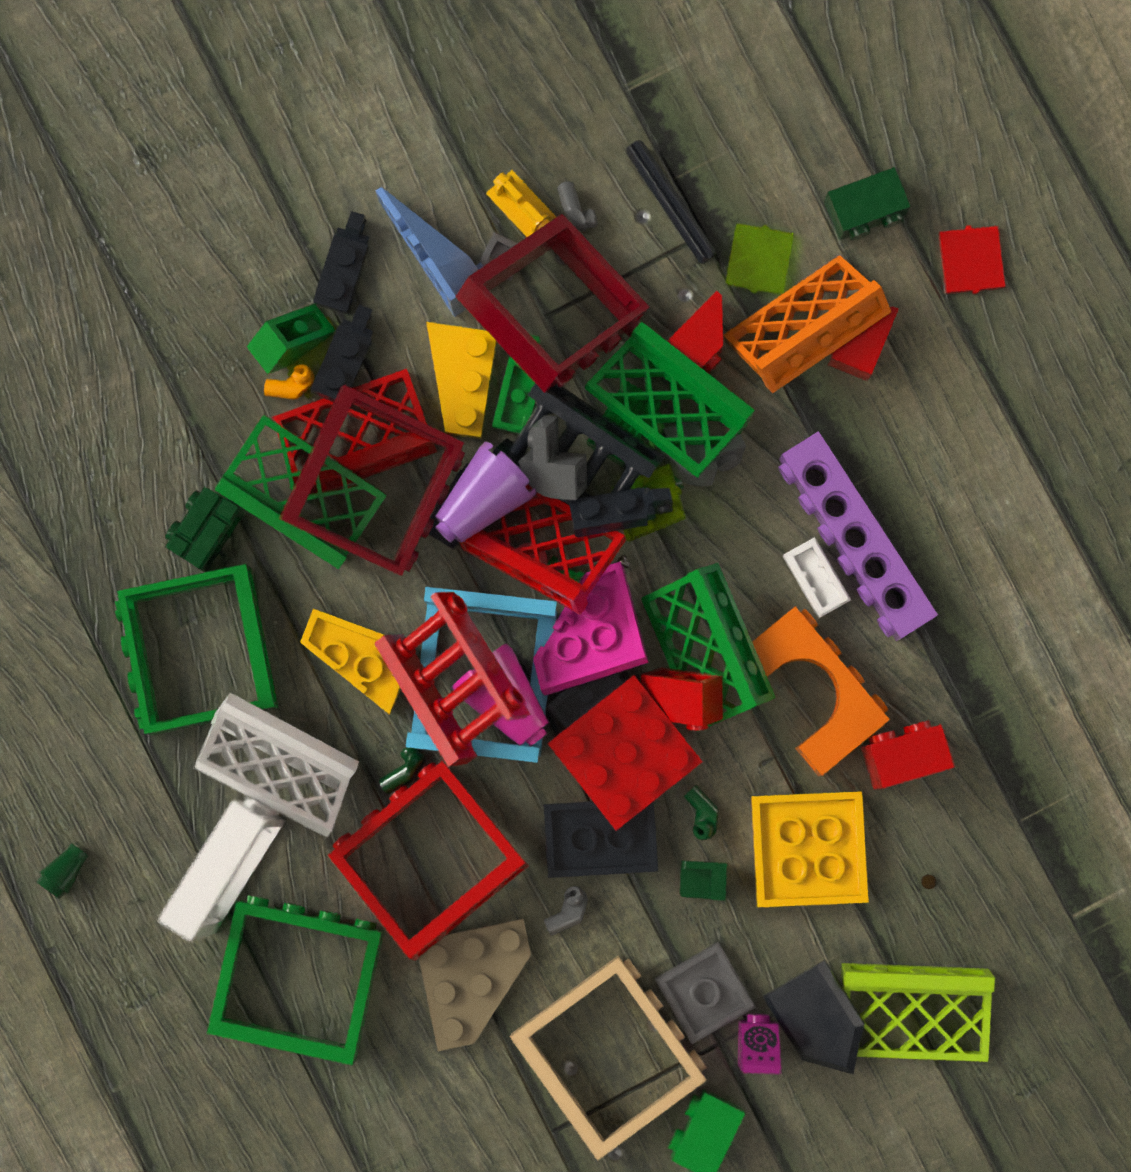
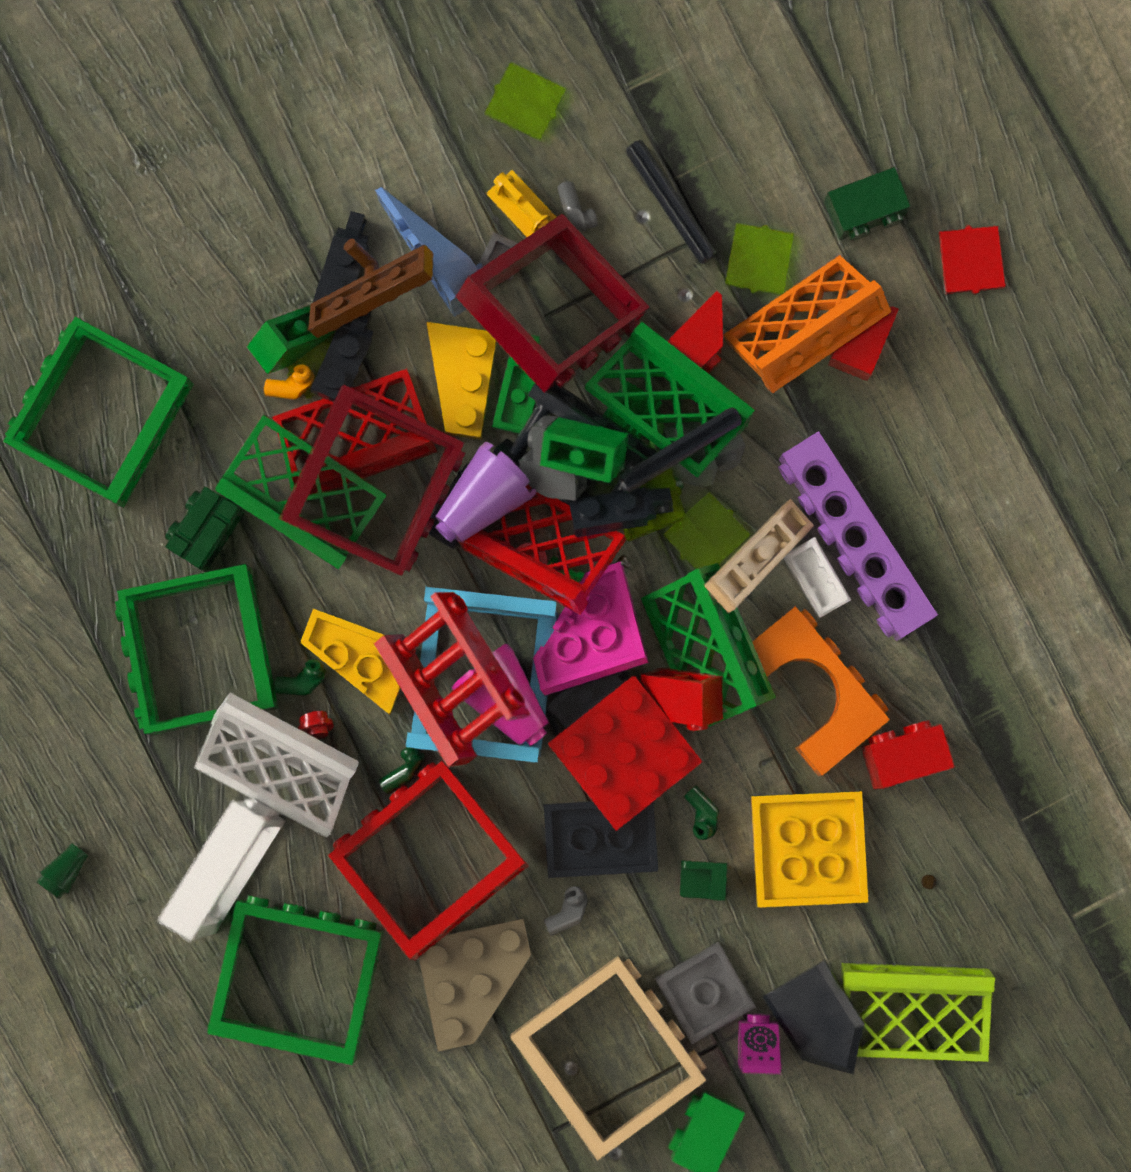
none -> green window [3,317,194,508]
none -> dark green arm [275,659,326,696]
none -> red plate [297,711,334,740]
none -> reddish brown plate [308,239,433,338]
none -> clear neon green piece [485,62,566,141]
none -> green brick [540,417,628,483]
none -> black axle [618,407,742,493]
none -> clear neon green piece [663,492,750,569]
none -> tan plate [704,499,814,613]

